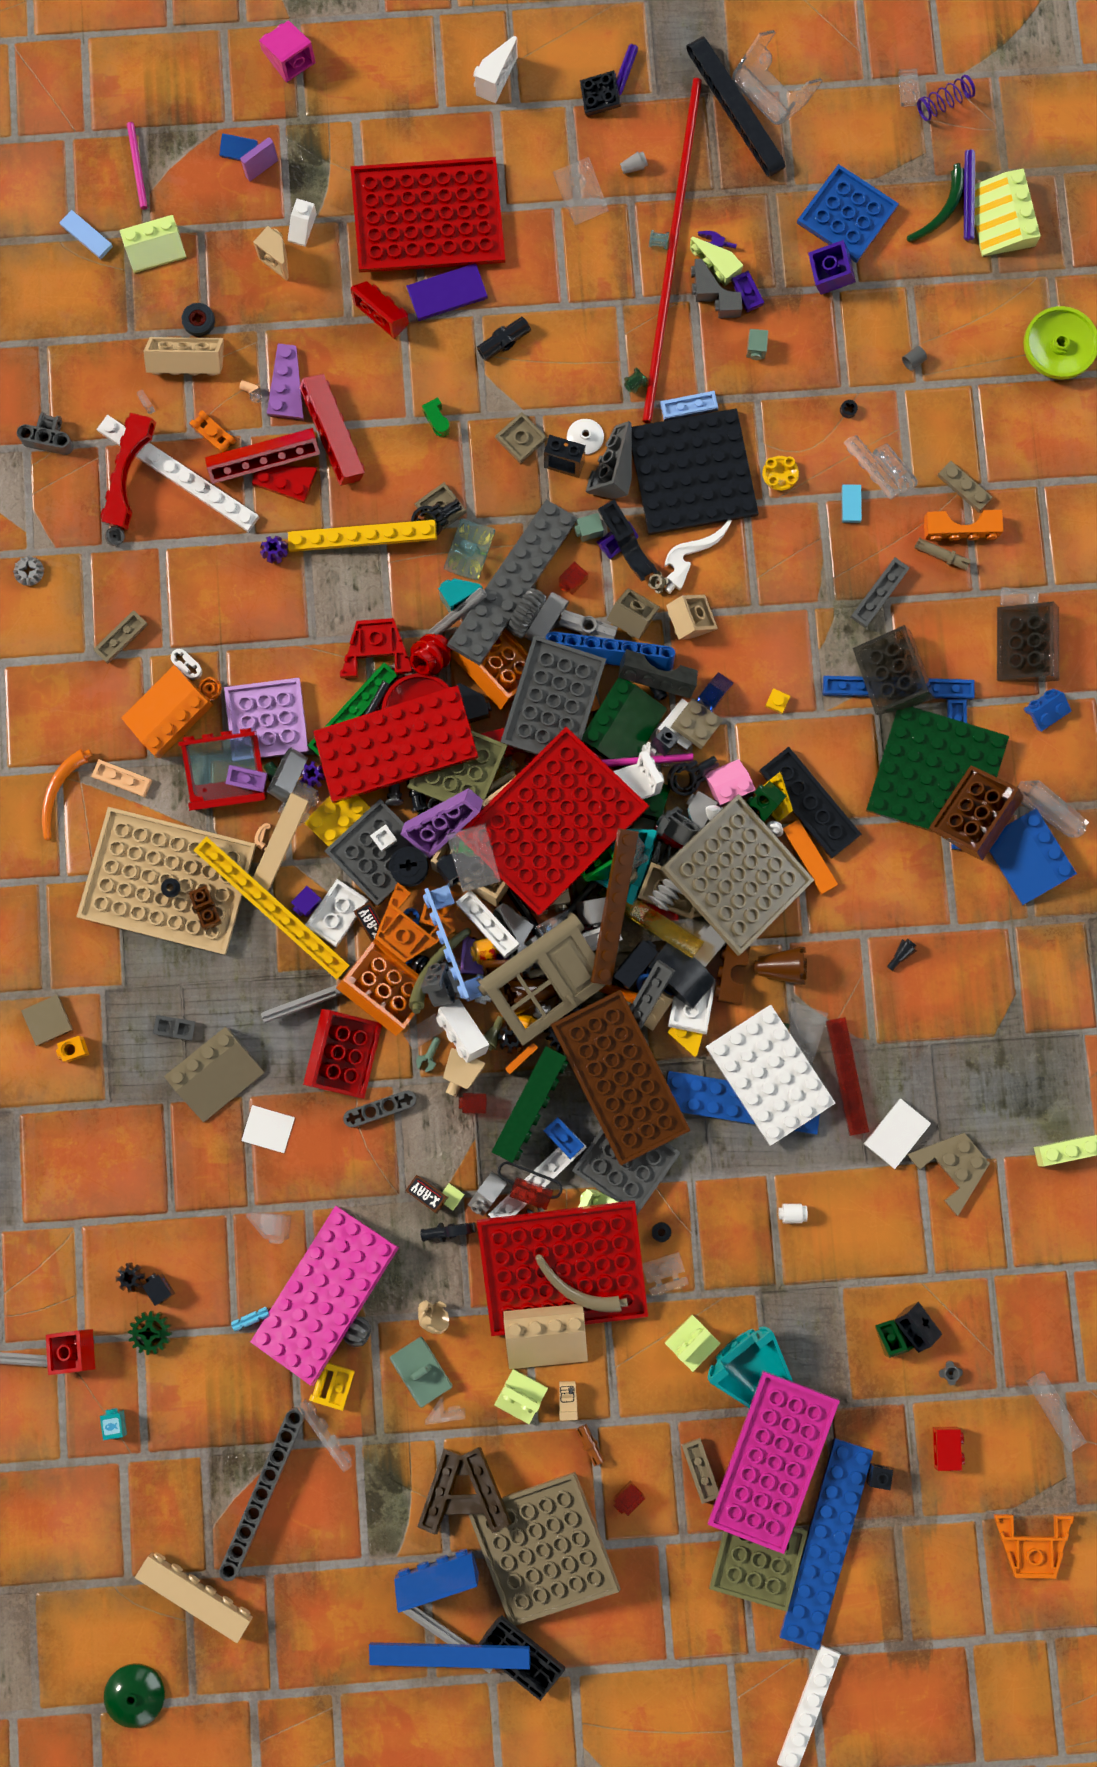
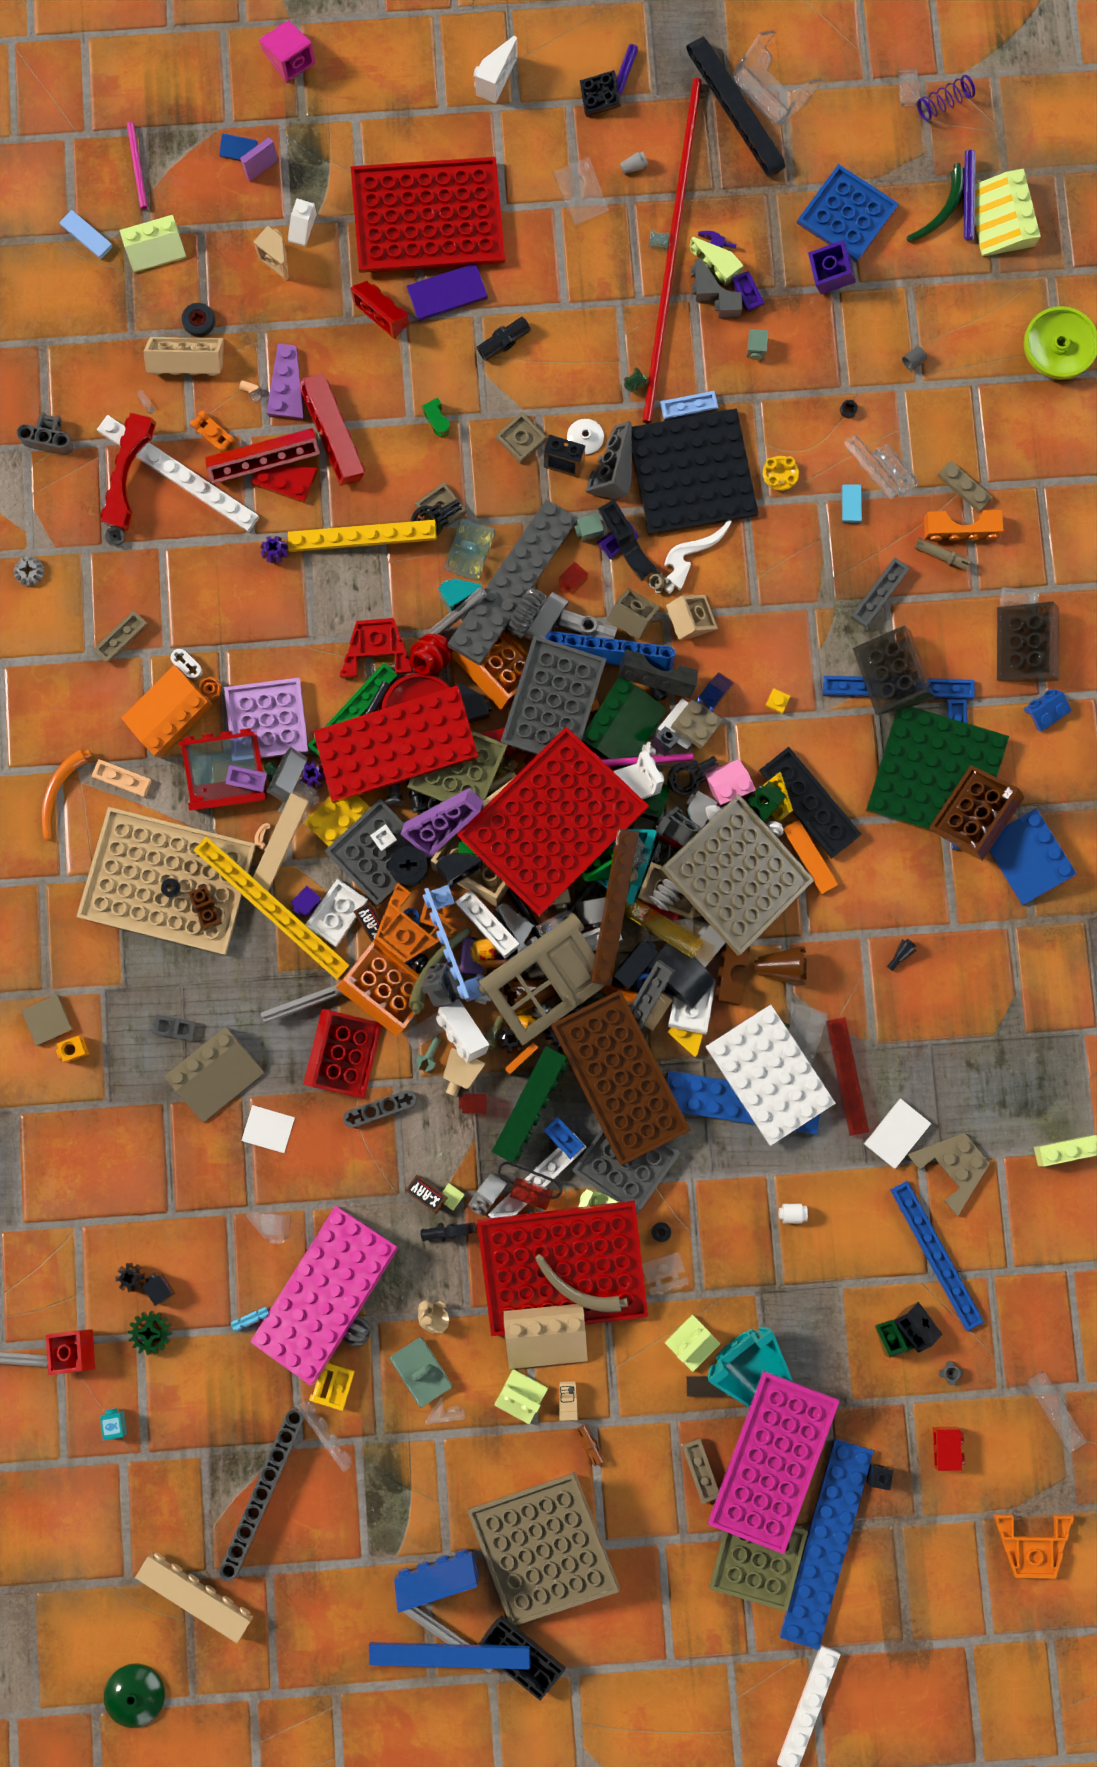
dark brown plate [417,1447,512,1535] -> none
clear slope [447,823,501,892] -> none
clear red brick [613,1480,645,1516] -> none
clear slope [1017,780,1089,837] -> none
none -> clear smoke tile [686,1376,727,1397]
none -> blue tile [890,1181,984,1331]

